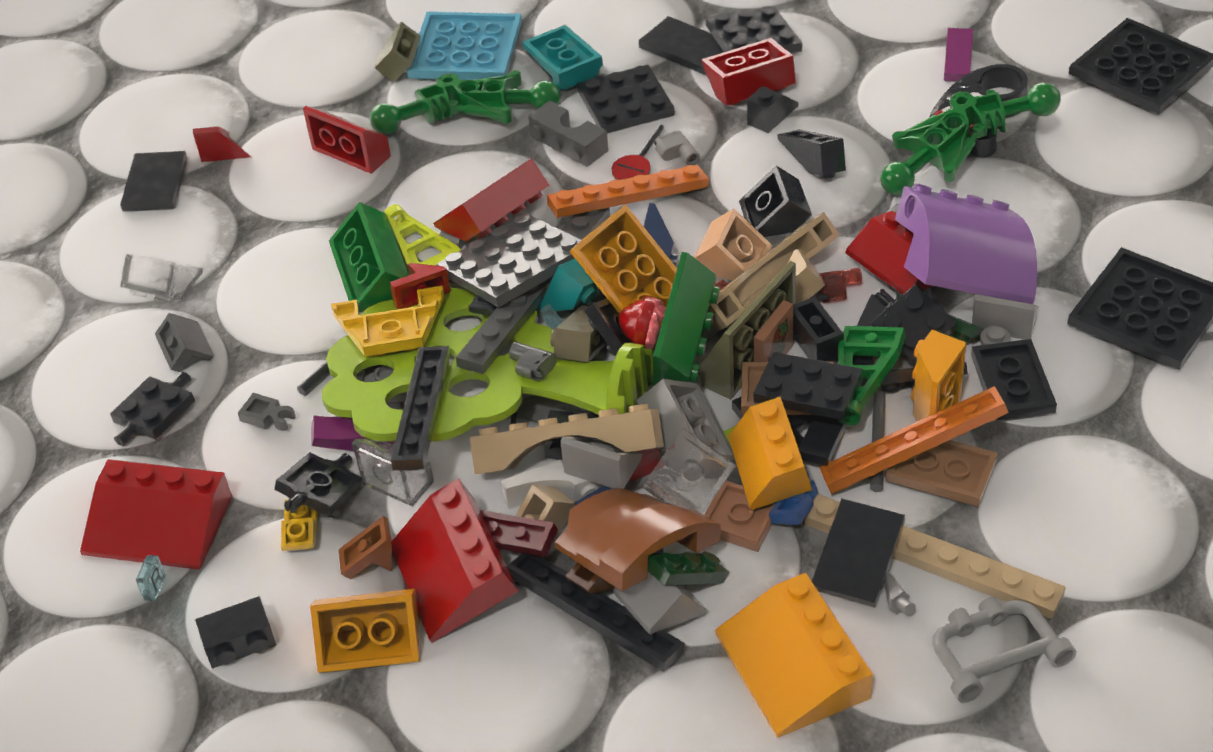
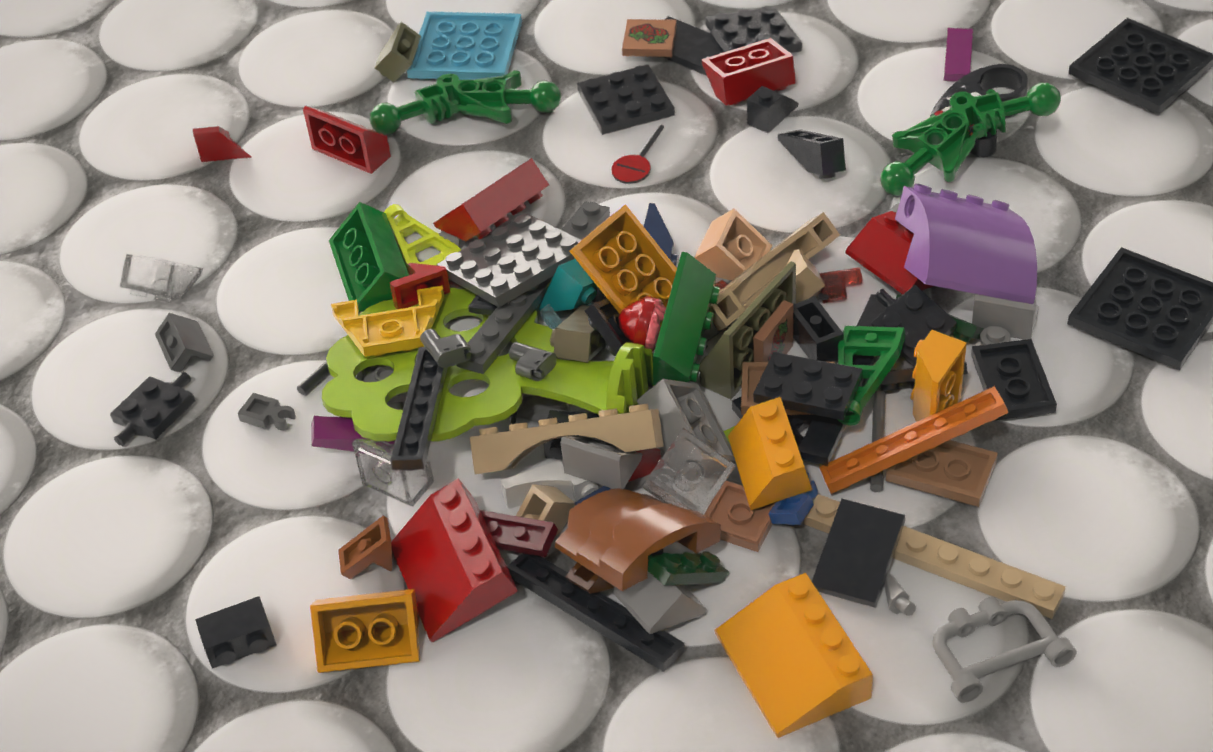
red slope [80,459,232,570] -> none
black tile [120,151,187,211] -> none
clear light blue tile [136,555,166,602] -> none
black plate [274,452,363,516] -> none
yellow slope [281,500,318,551] -> none
teal slope [522,24,603,90] -> none
dark grey arch [528,101,609,167] -> none
orange plate [547,165,709,218] -> none
light grey piece [654,131,700,165] -> none
black slope [739,165,812,237] -> none
none -> dark grey piece [420,329,471,368]
none -> nougat tile [622,19,677,57]

